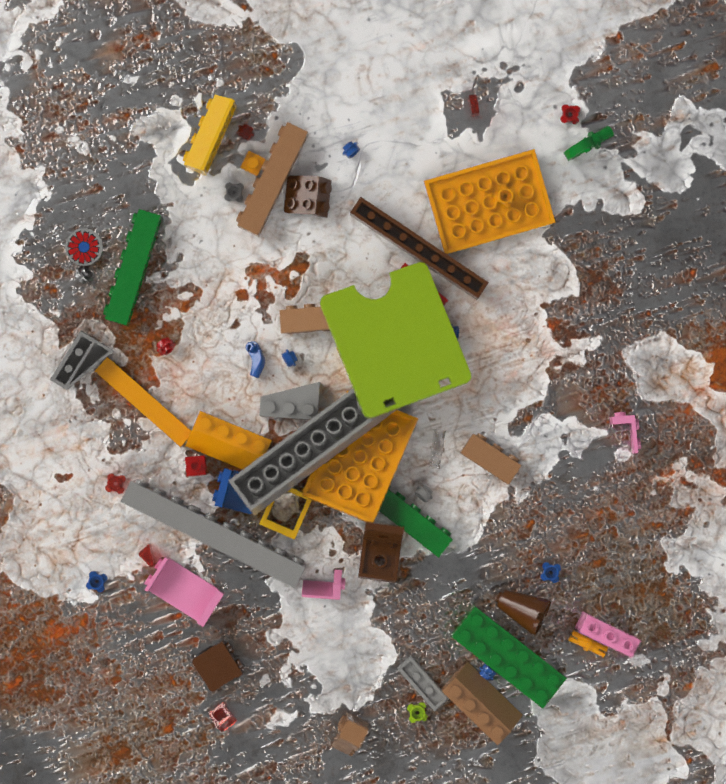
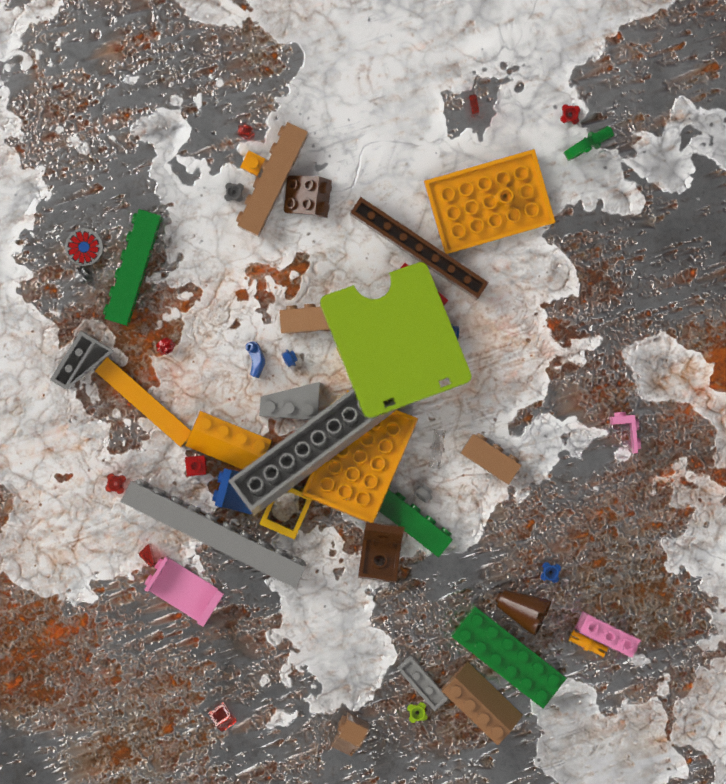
blue plate [86,571,108,592] -> none
yellow slope [183,95,237,176] -> none
reddish brown bracket [192,640,245,692] -> none
bright pink bracket [302,570,345,600] -> none
blue plate [343,141,360,159] -> none
blue plate [479,664,497,681] -> none

